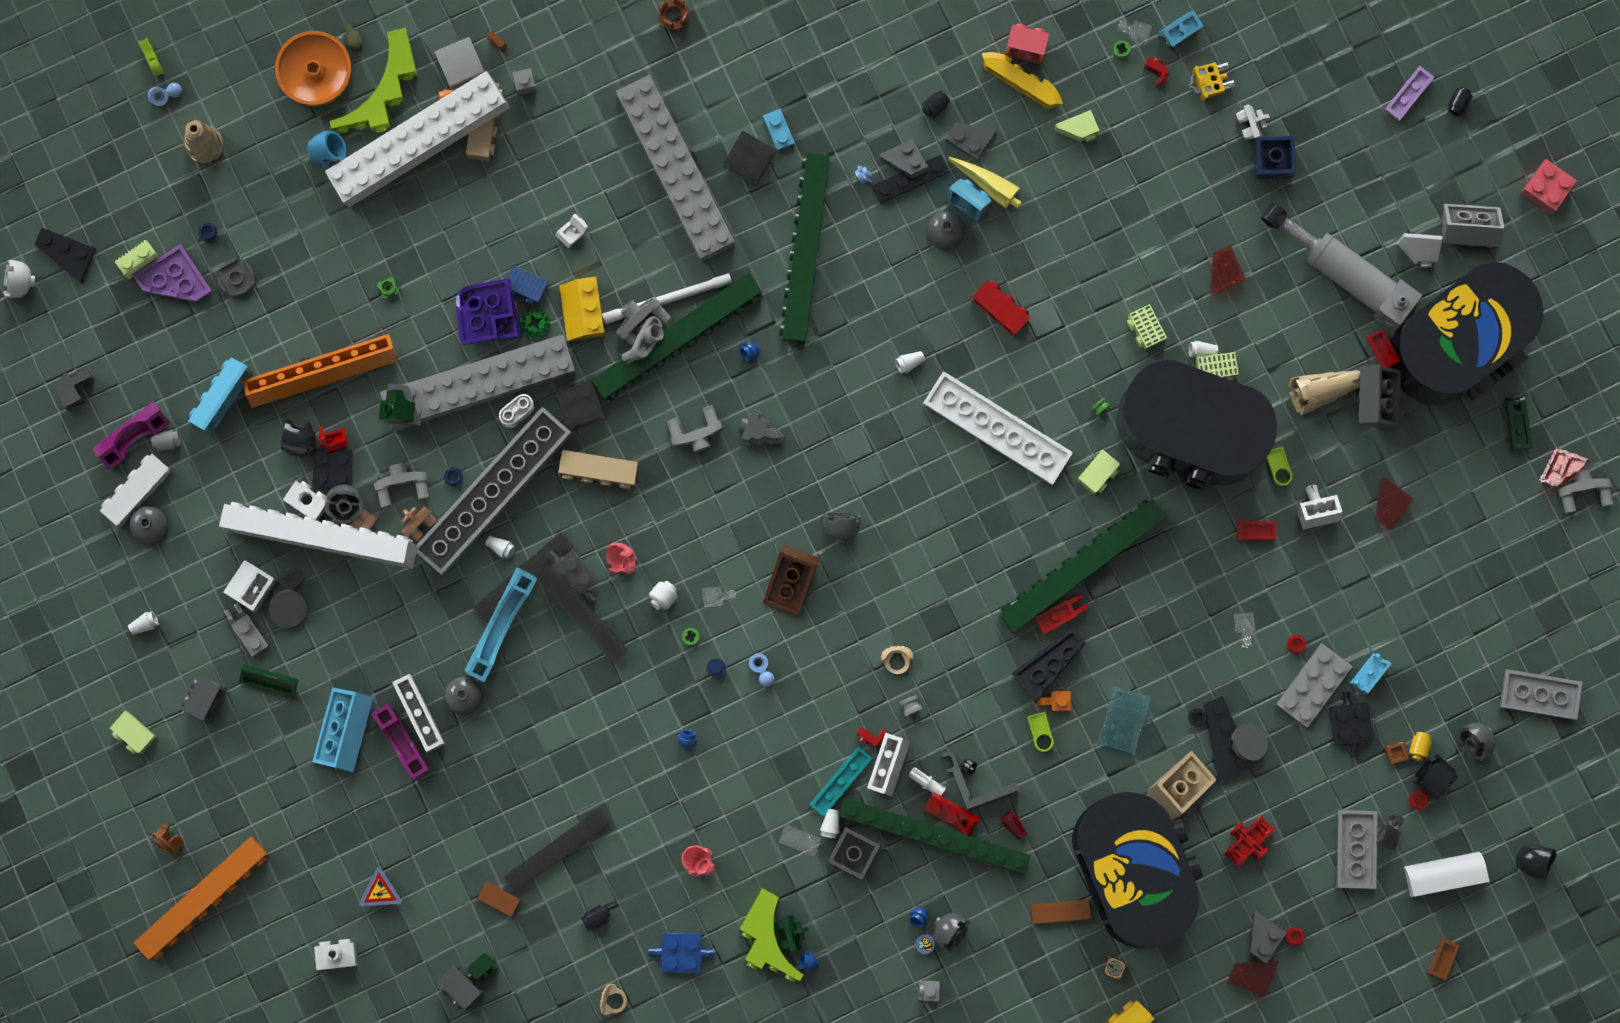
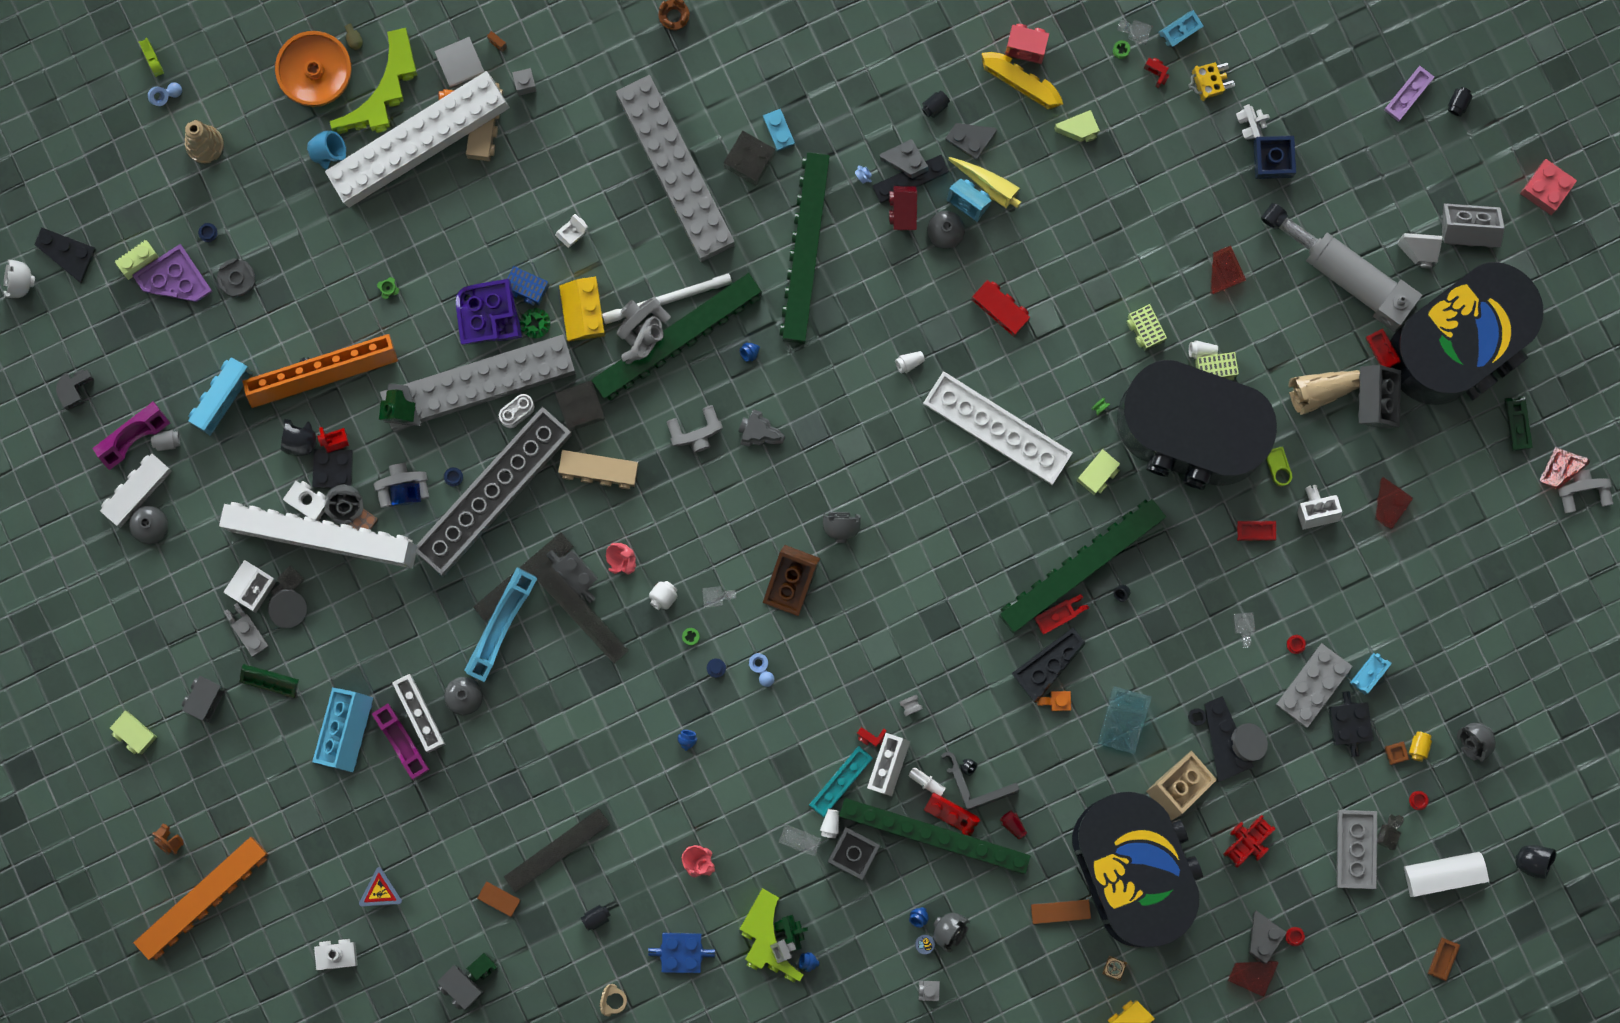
white cone [128,611,159,635] -> none
medium nougat hips [401,506,436,541] -> none
white cone [485,535,515,559] -> none
tan piece [881,646,914,674] -> none
lime piece [1027,712,1054,752] -> none
black brick [1412,754,1458,799] -> none
light grey plate [1499,669,1583,720] -> none
none -> clear blue brick [390,483,421,505]
none -> light grey tile [770,940,796,963]
none -> dark red brick [889,186,917,230]
none -> black hinge [1113,585,1131,602]

